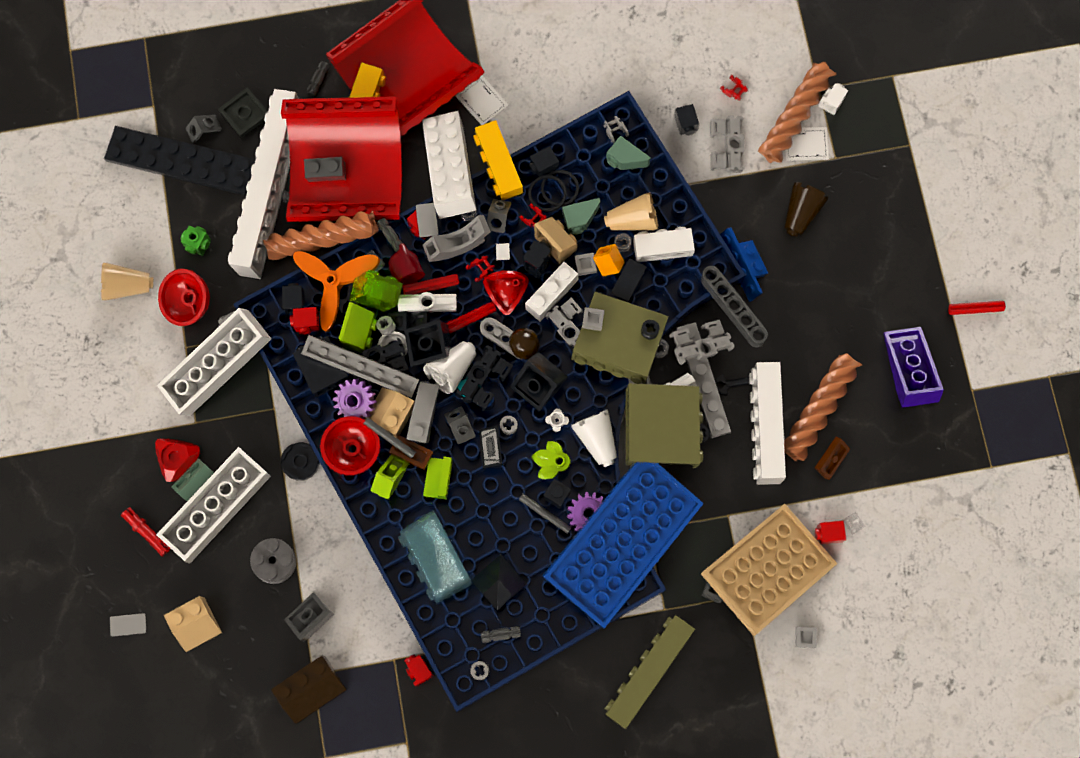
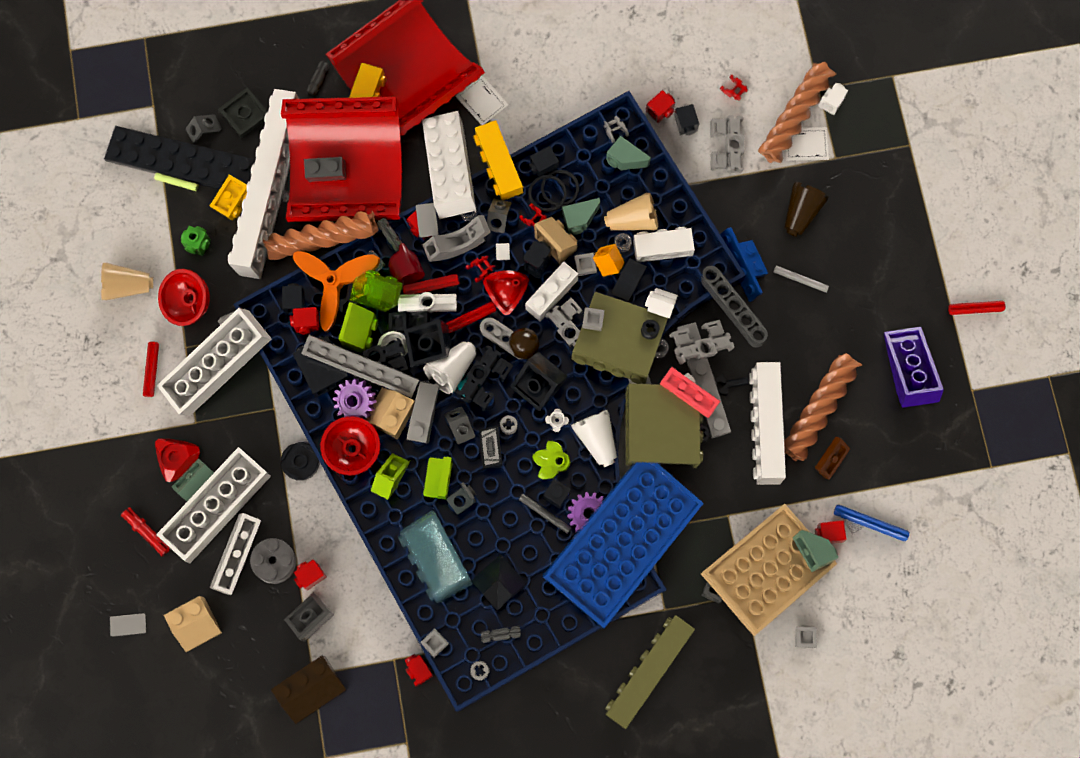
dark grey bar [363,418,416,458] -> none
light grey bush [376,316,396,336] -> none
reddish brown plate [389,435,434,471] -> none
none -> red axle [143,342,159,398]
none -> yellowish green piece [154,173,198,191]
none -> yellow bracket [210,174,247,221]
none -> white brick [210,513,261,595]
none -> red brick [294,559,327,591]
none -> light grey tile [420,629,449,658]
none -> dark grey bracket [447,482,476,514]
none -> white brick [645,288,678,319]
none -> red brick [646,90,675,123]
none -> coral tile [660,367,720,418]
none -> light grey piece [773,265,829,293]
none -> sand green slope [793,530,839,572]
none -> blue axle [833,505,909,541]

